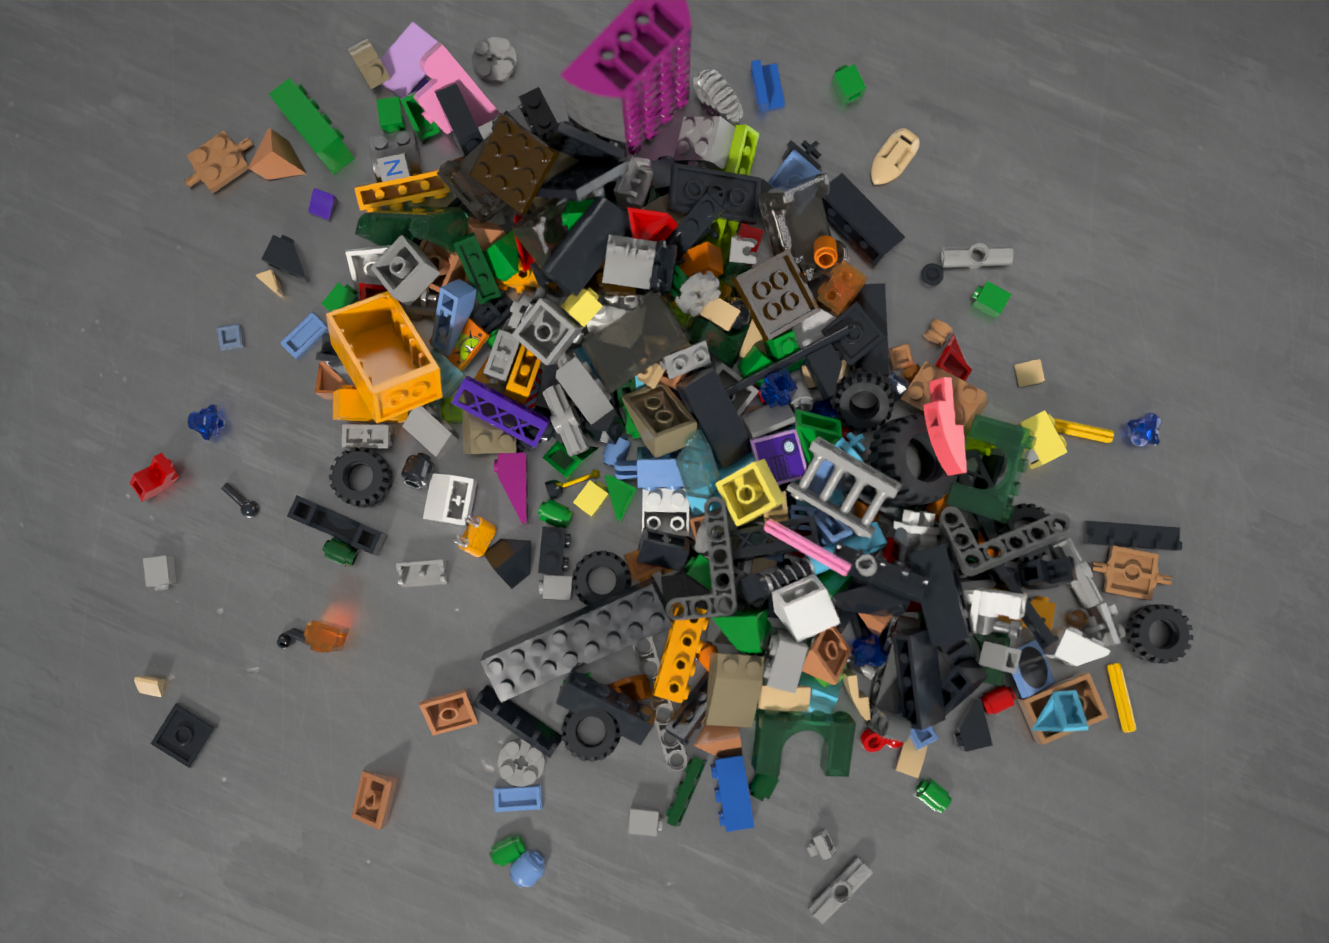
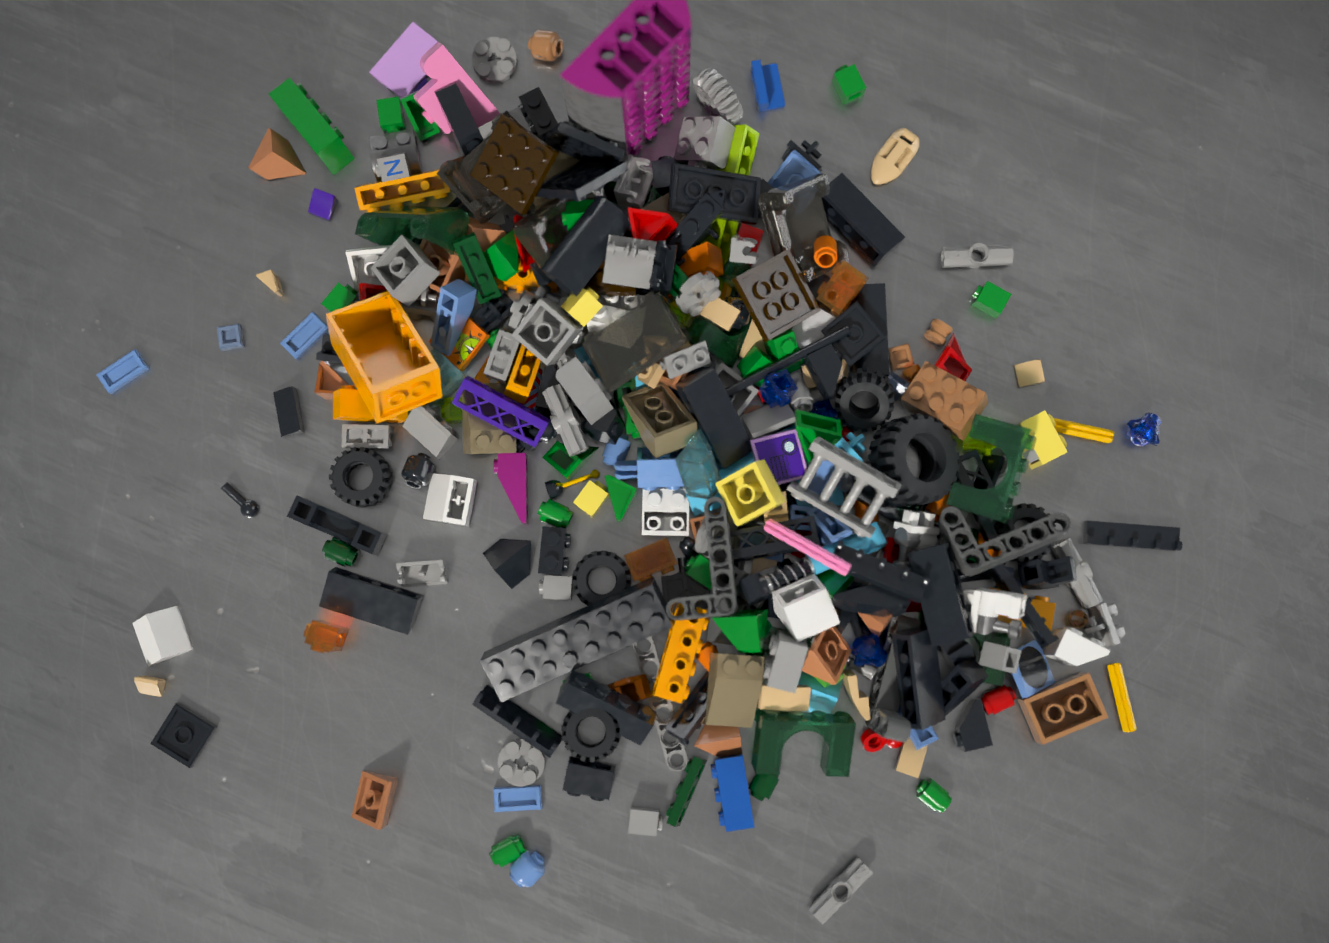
red brick [130,453,179,502] -> none
light grey brick [143,555,177,591] -> none
medium nougat plate [184,130,253,193] -> none
clear blue rock [188,404,225,441] -> none
black slope [262,235,310,283] -> none
black arm [277,628,314,649] -> none
dark tan brick [348,38,391,90] -> none
nougat slope [419,688,478,736] -> none
light orange piece [453,514,497,557] -> none
black hinge [637,528,689,572] -> none
light grey tile [807,828,837,860] -> none
light grey hinge [856,555,877,577] -> none
black tile [920,263,944,287] -> none
coral slope [923,377,967,476] -> none
medium azure slope [1031,690,1088,731] -> none
medium nougat plate [1091,546,1173,601] -> none
black tyre [1126,604,1193,664] -> none
none -> medium blue tile [96,349,150,394]
none -> white slope [132,606,193,667]
none -> black slope [273,386,304,437]
none -> black brick [319,567,423,635]
none -> medium nougat head [528,29,563,62]
none -> black brick [562,757,616,801]

